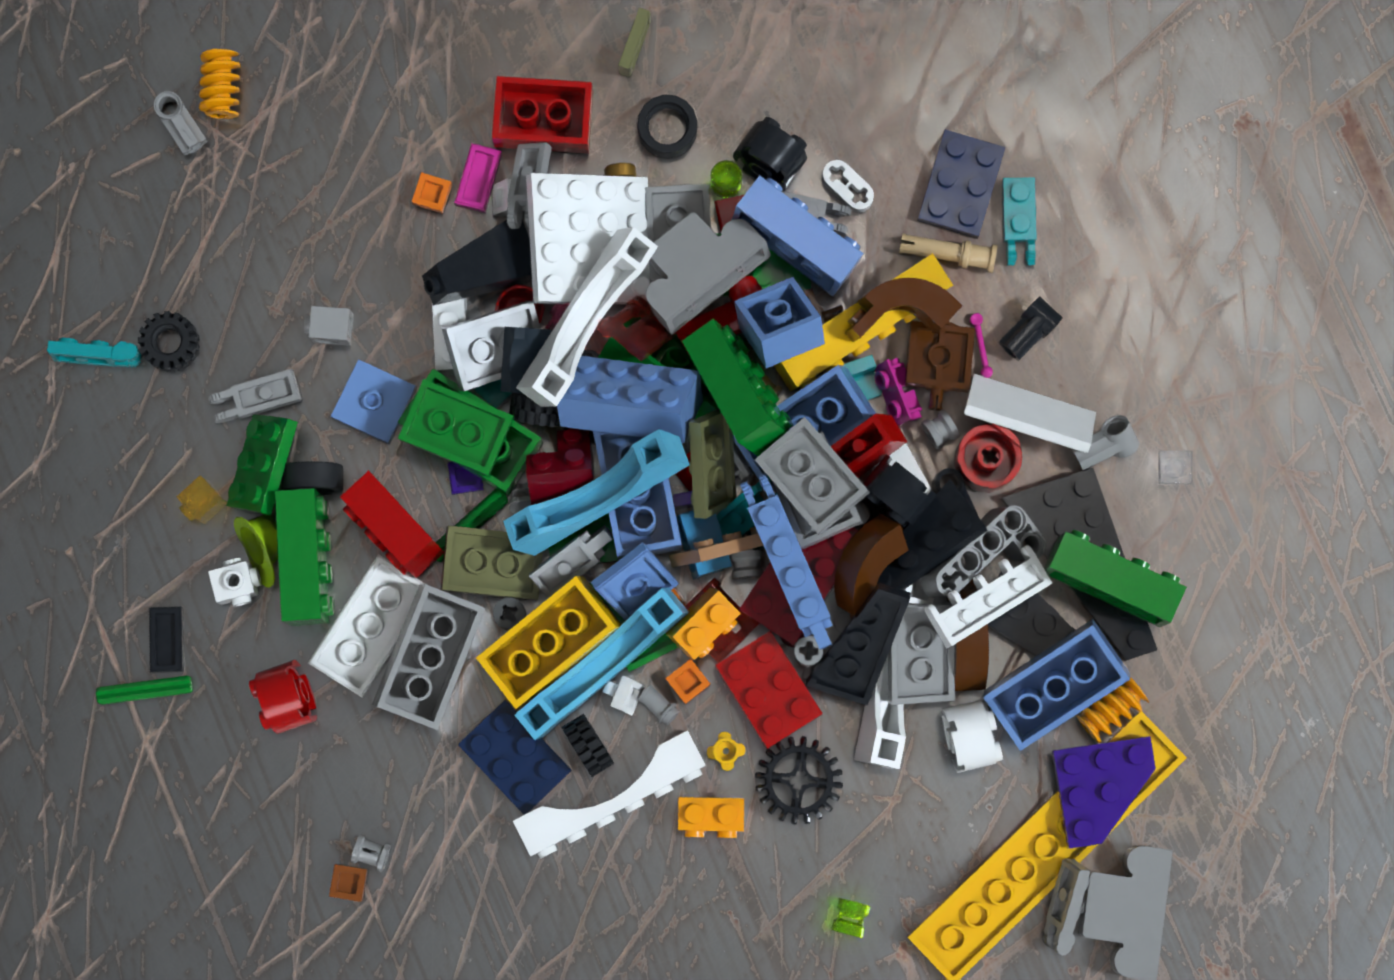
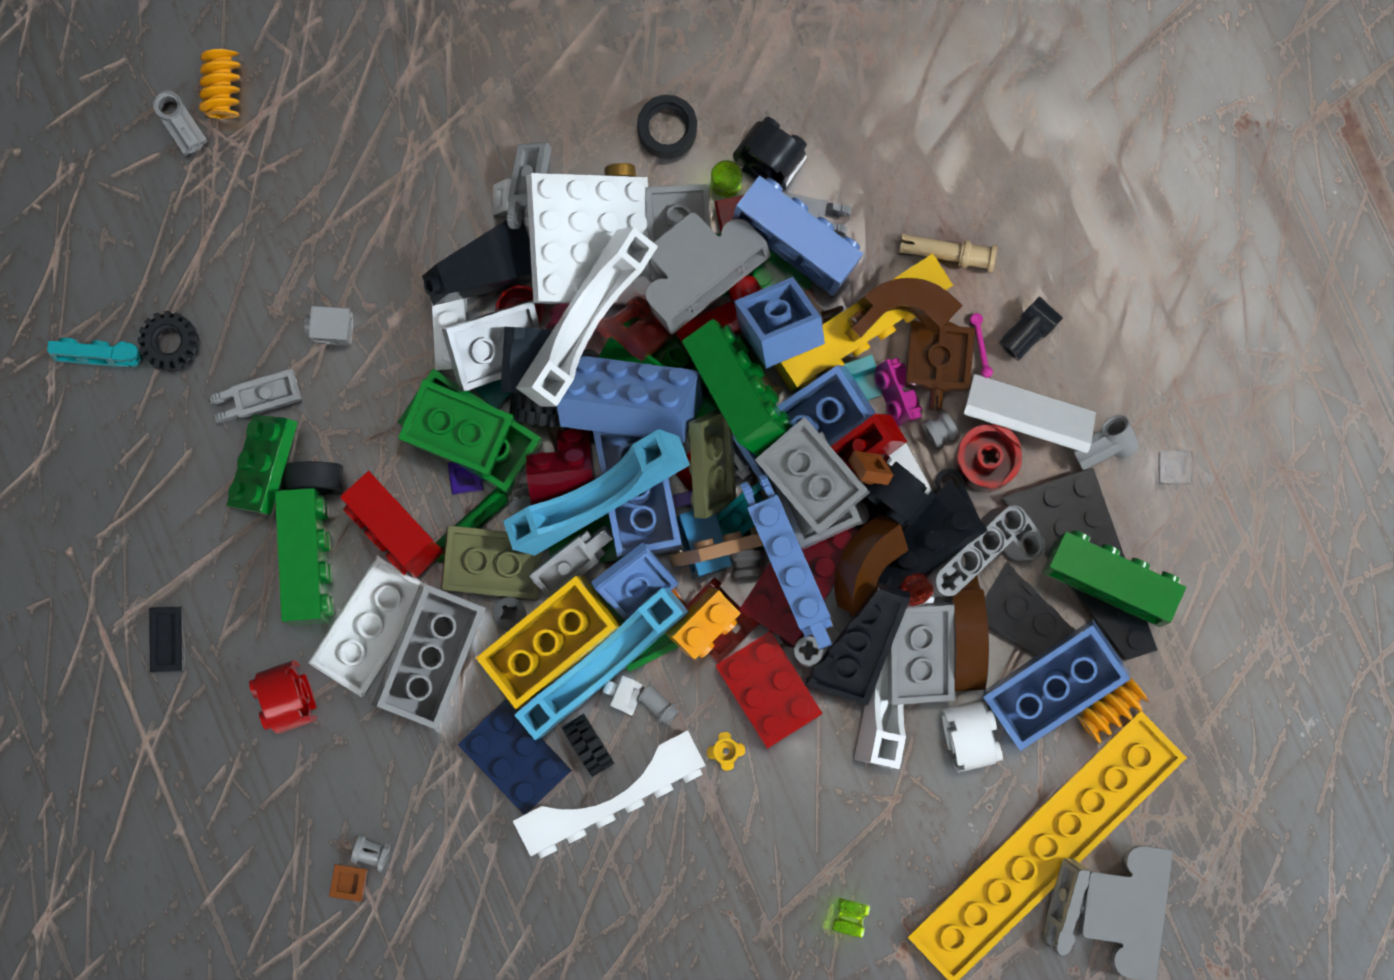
green axle [96,675,193,705] -> none
clear yellow brick [176,475,227,525] -> none
white brick [208,558,262,607] -> none
lime piece [234,514,278,588] -> none
medium blue plate [330,359,417,444] -> none
orange plate [411,172,452,214] -> none
dark pink tile [454,143,503,213] -> none
red brick [492,76,594,154] -> none
olive tile [618,7,651,77] -> none
orange plate [665,659,711,705] -> none
light orange brick [678,797,744,838] -> none
black gear [755,736,843,824] -> none
white beam [822,160,874,213] -> none
dark blue plate [917,129,1006,239] -> none
white hinge [924,545,1052,648] -> none
teal hinge [1002,177,1037,266] -> none
dark purple plate [1052,736,1156,849] -> none
none -> dark orange plate [848,451,894,485]
none -> clear red bush [900,573,934,606]

